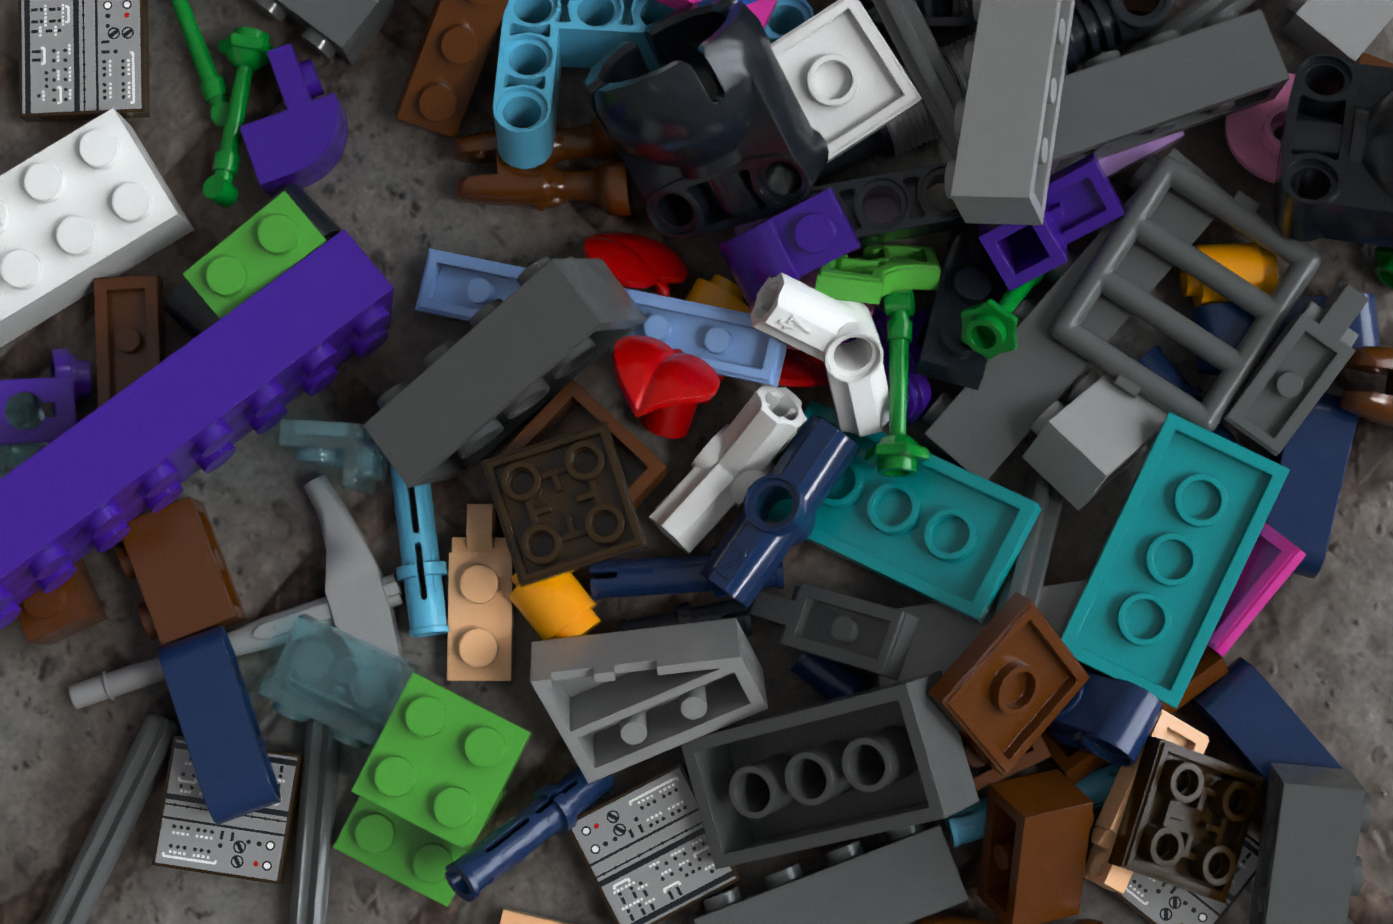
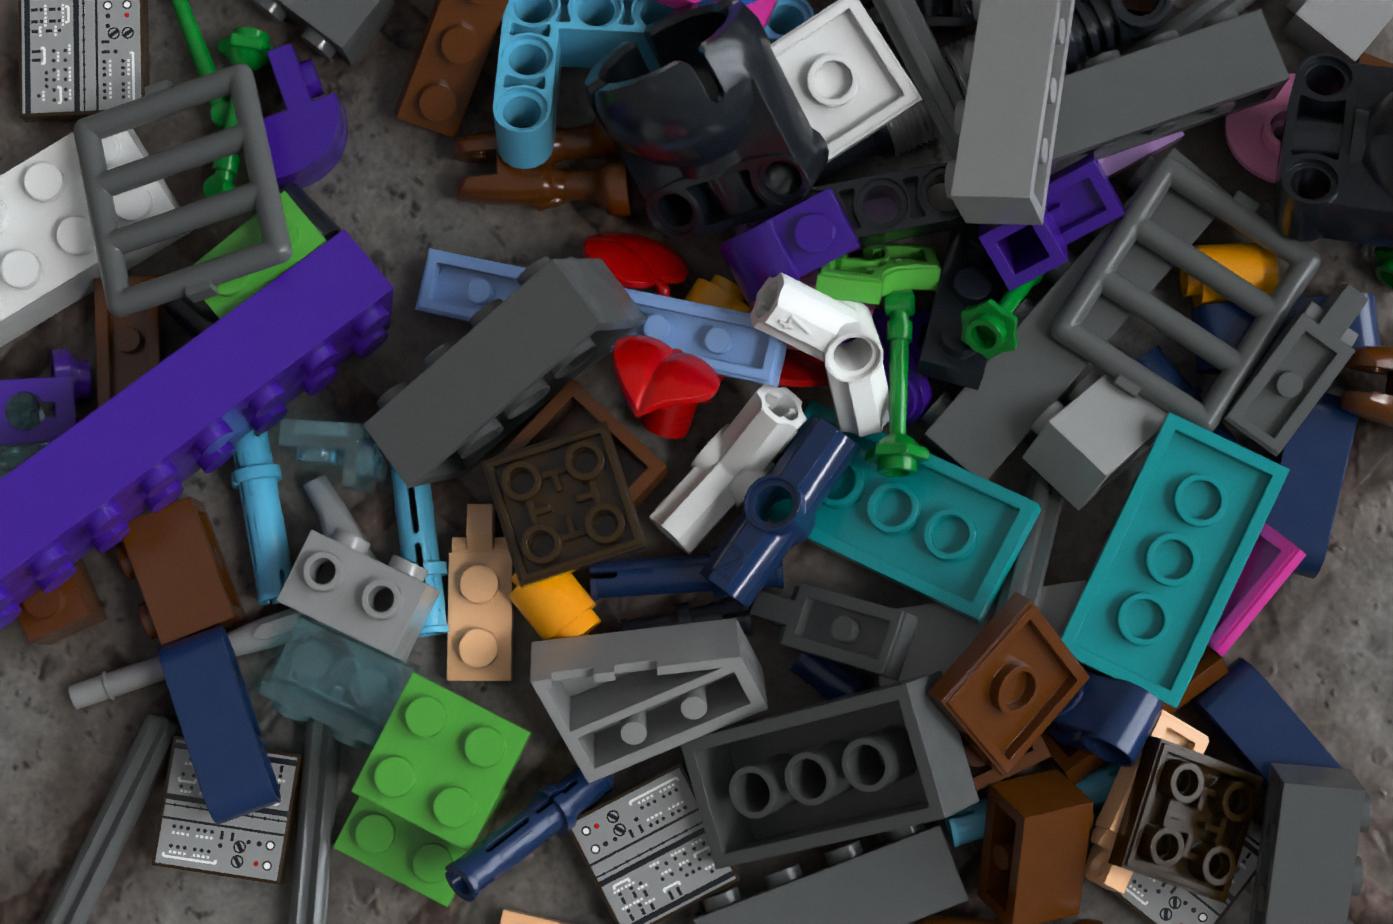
none -> dark grey bar [73,63,292,318]
none -> medium azure pin [230,430,292,605]
none -> light grey brick [276,527,440,662]

